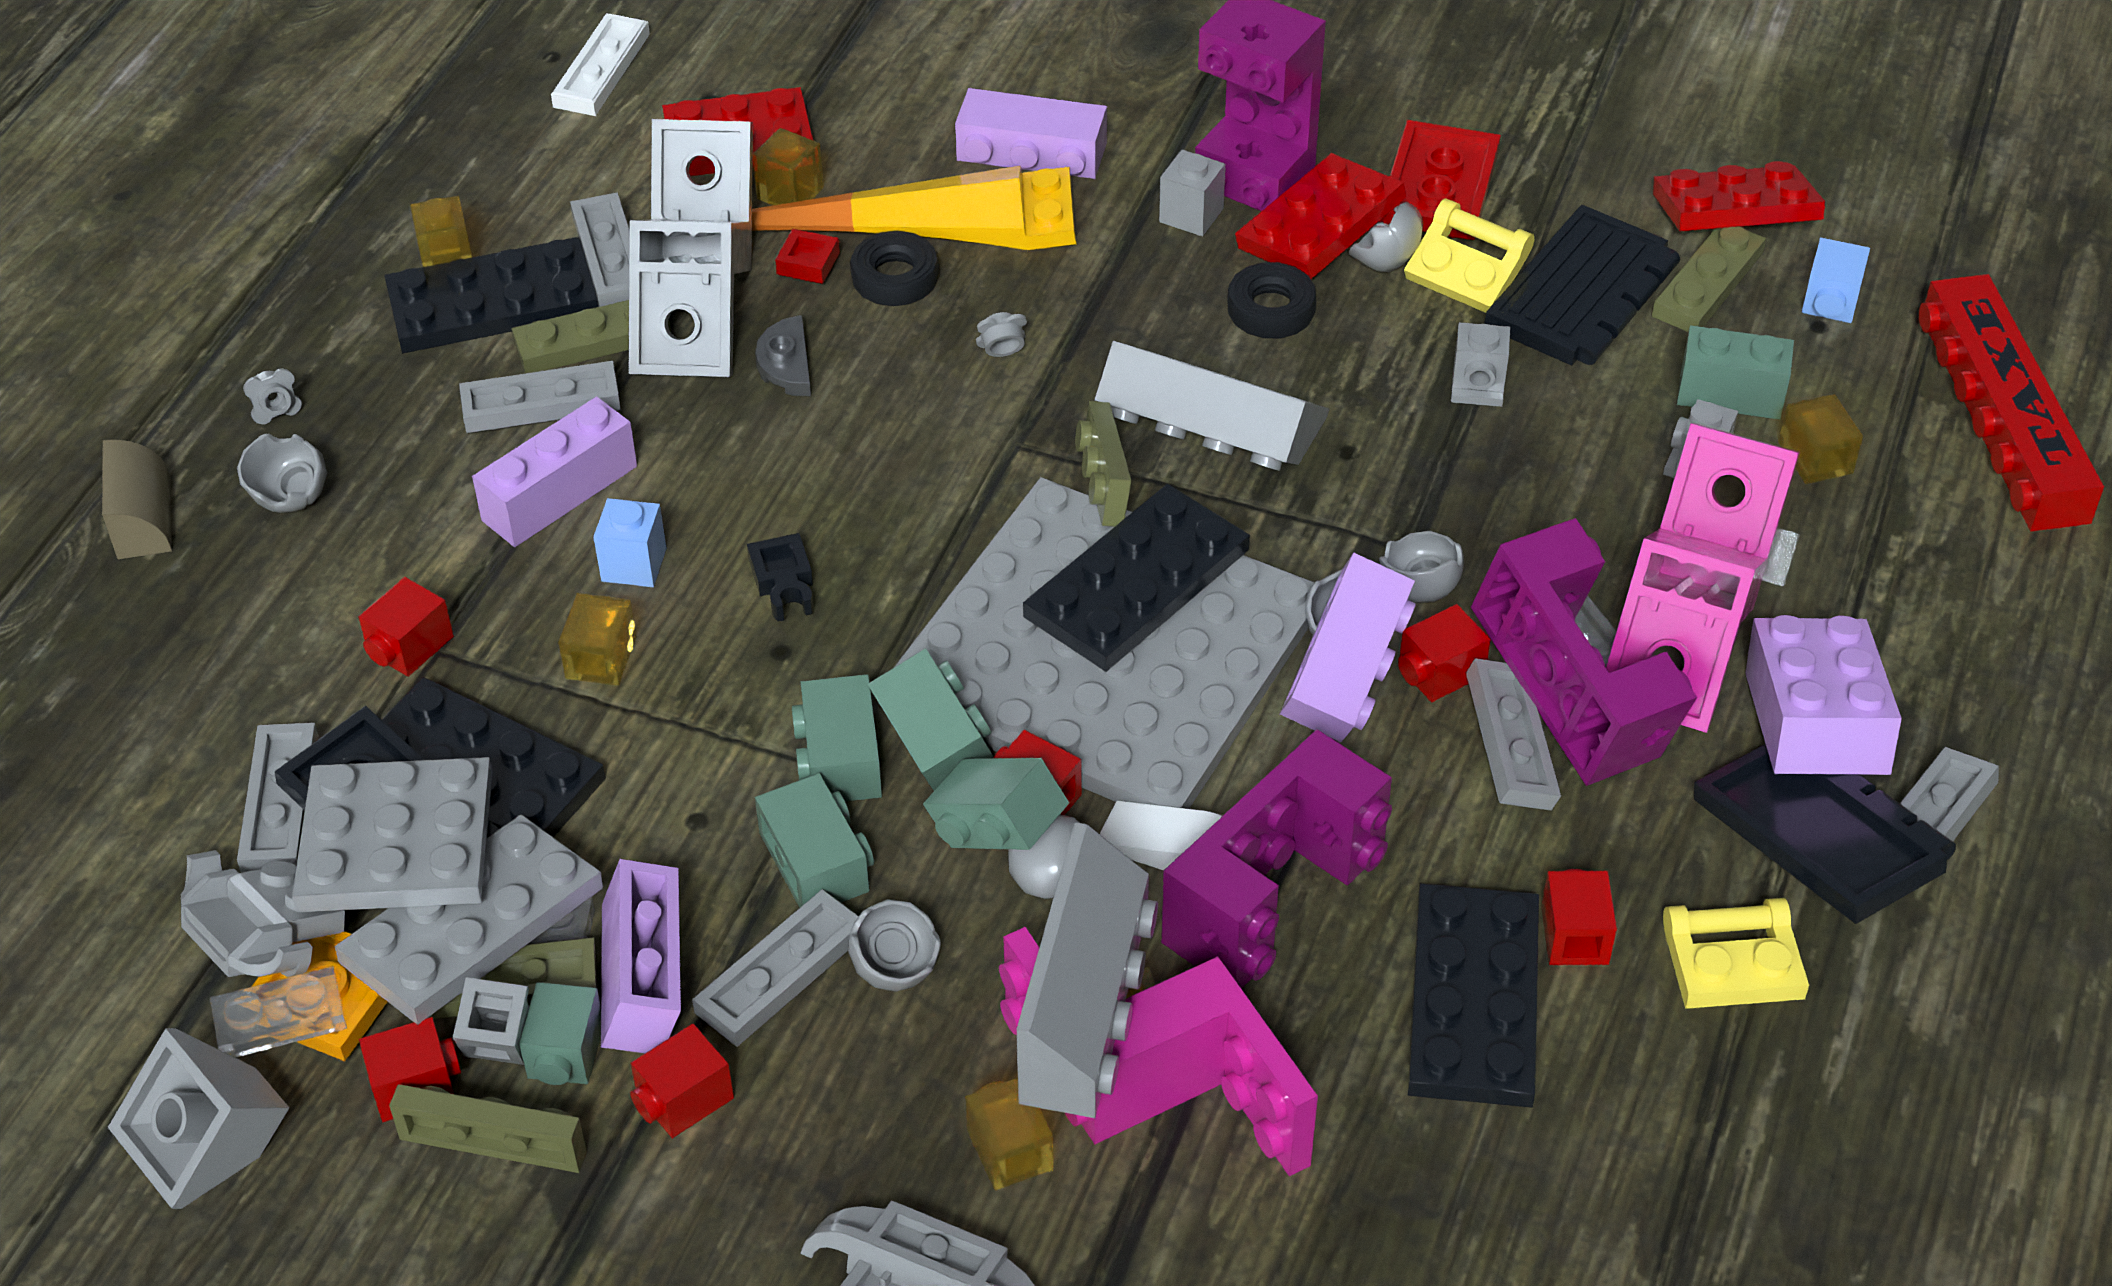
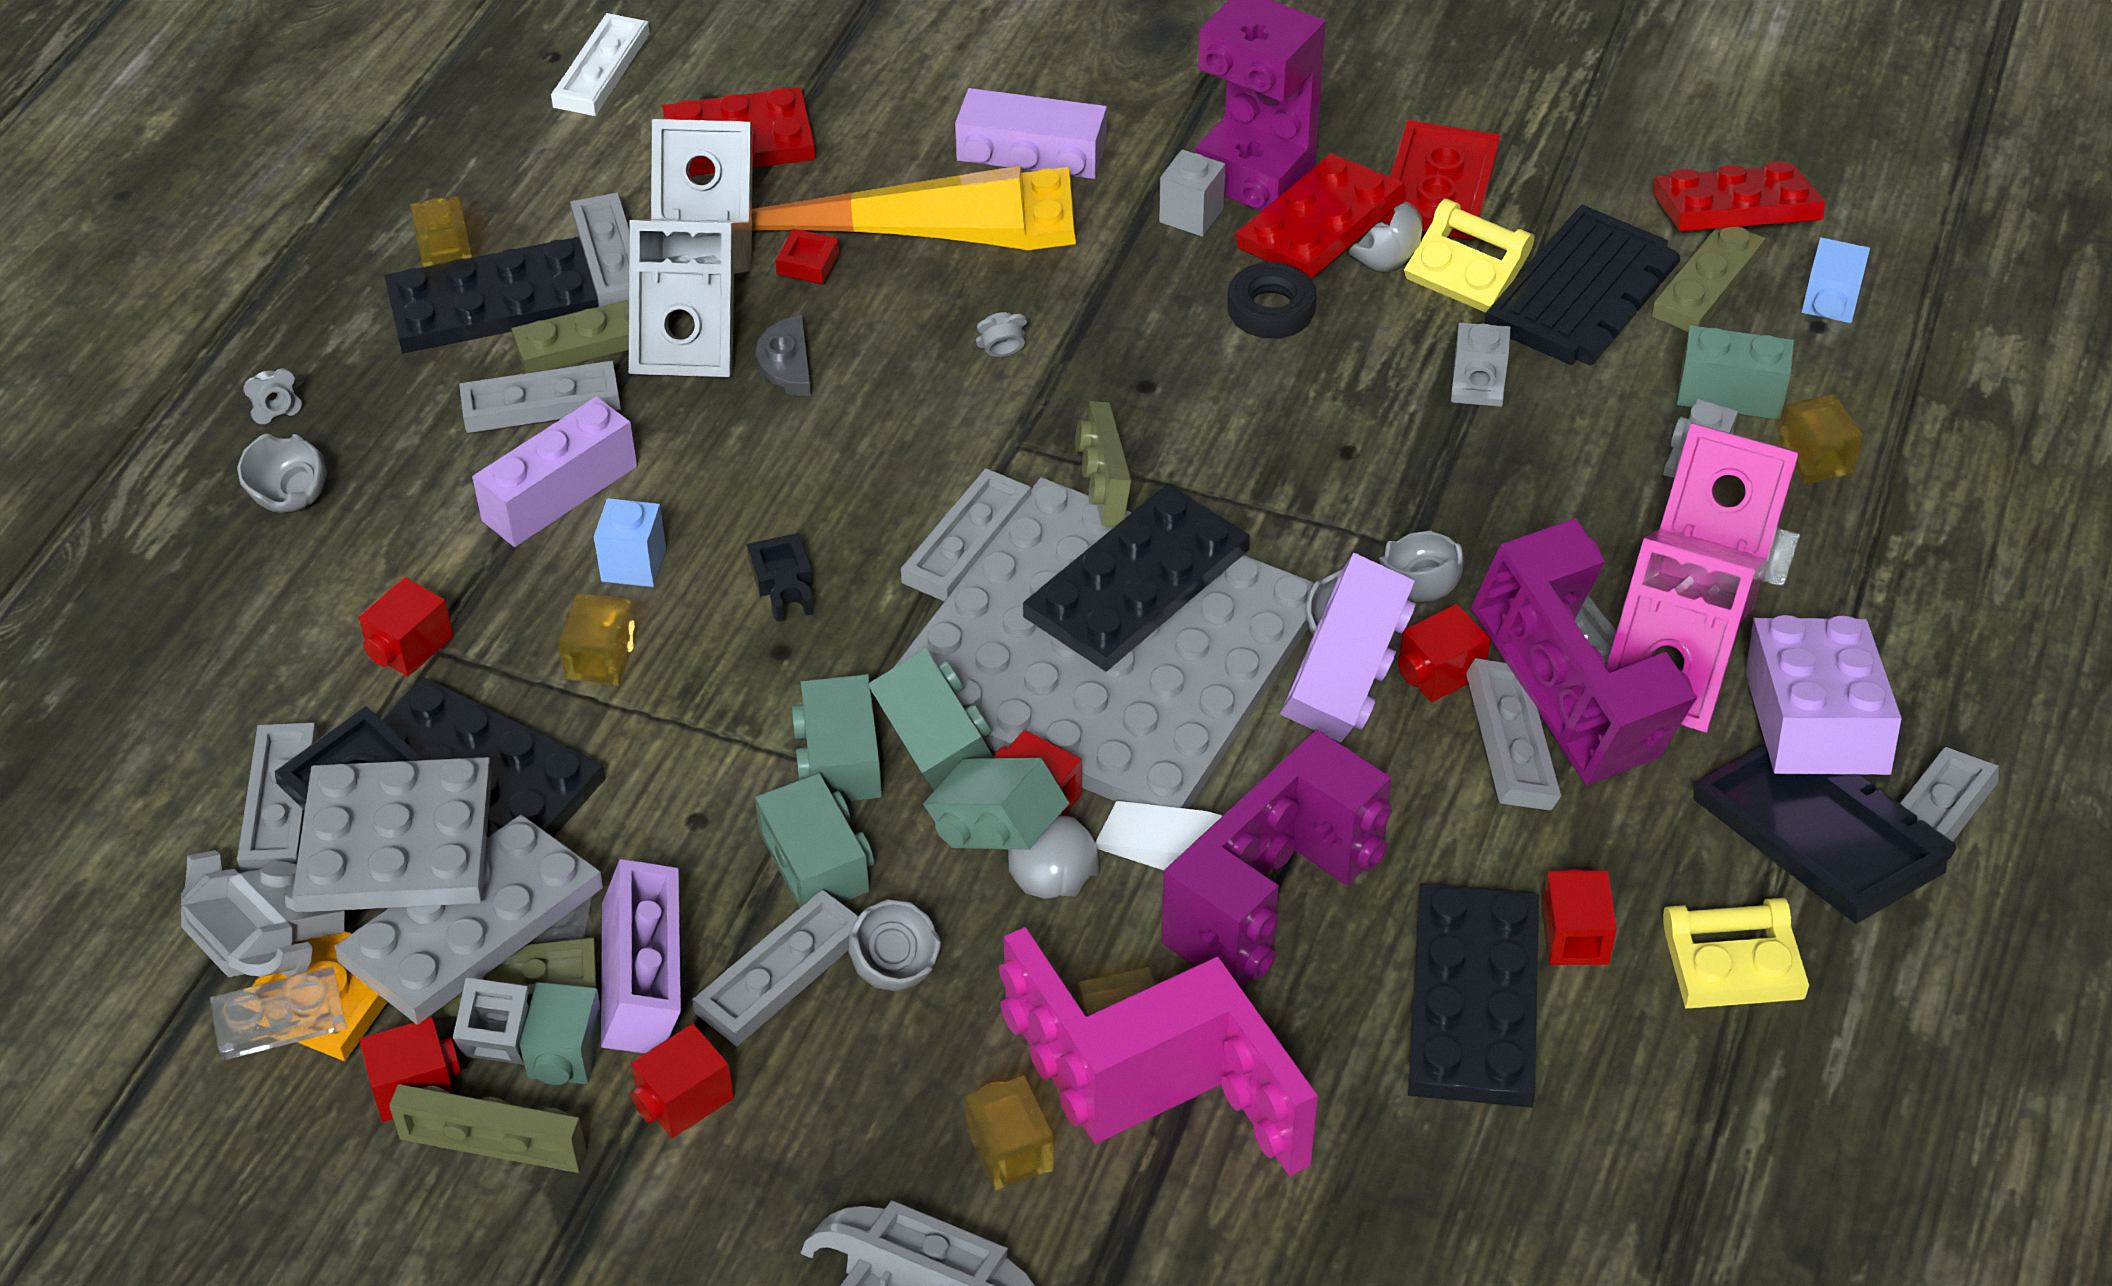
dark tan brick [102,440,172,559] -> none
light grey slope [108,1028,289,1209] -> none
clear yellow brick [753,128,824,205] -> none
black tyre [850,230,939,306] -> none
light grey slope [1016,822,1158,1118] -> none
slope [1095,341,1329,471] -> none
red brick [1919,274,2104,532] -> none
none -> light grey plate [901,468,1031,602]

